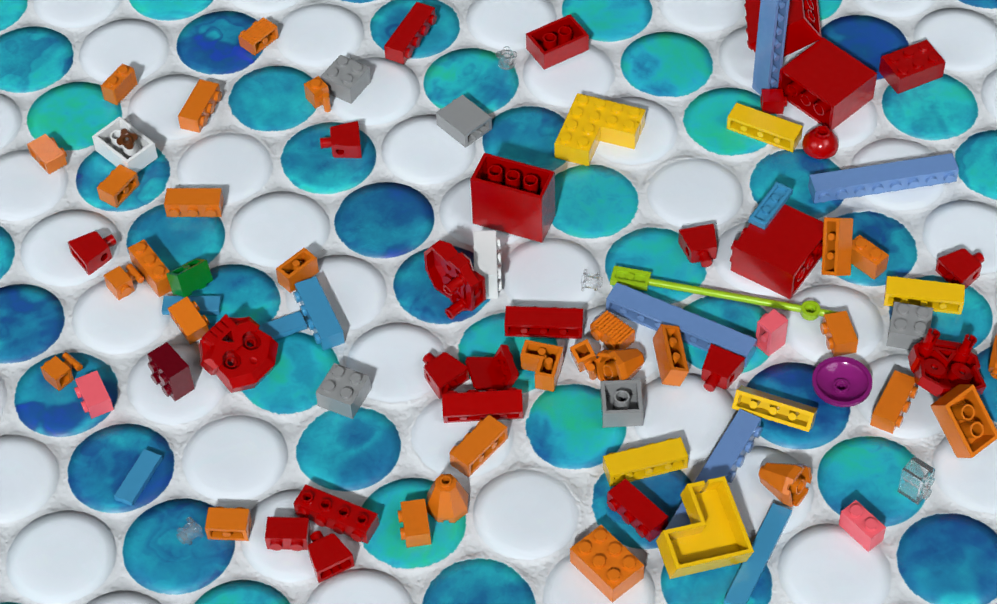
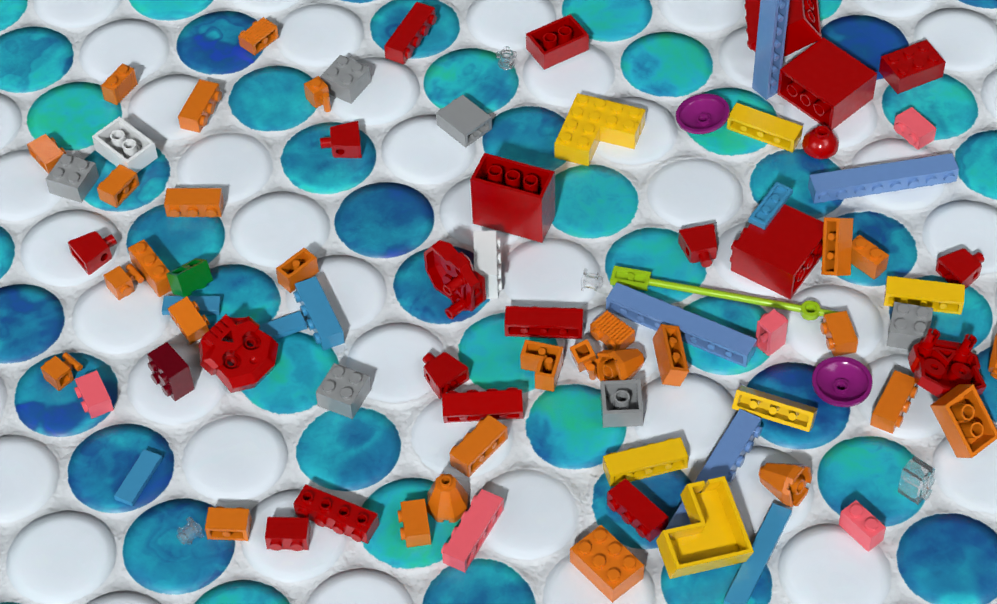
reddish brown plate [116,128,138,149] -> none
red torso [307,531,354,583] -> none
red bracket [465,345,519,390] -> none
red torso [701,344,745,392] -> none
red brick [760,89,787,114] -> none
none -> light grey brick [46,153,99,203]
none -> coral brick [441,489,504,573]
none -> magenta dish [676,94,730,134]
none -> coral brick [893,107,937,150]

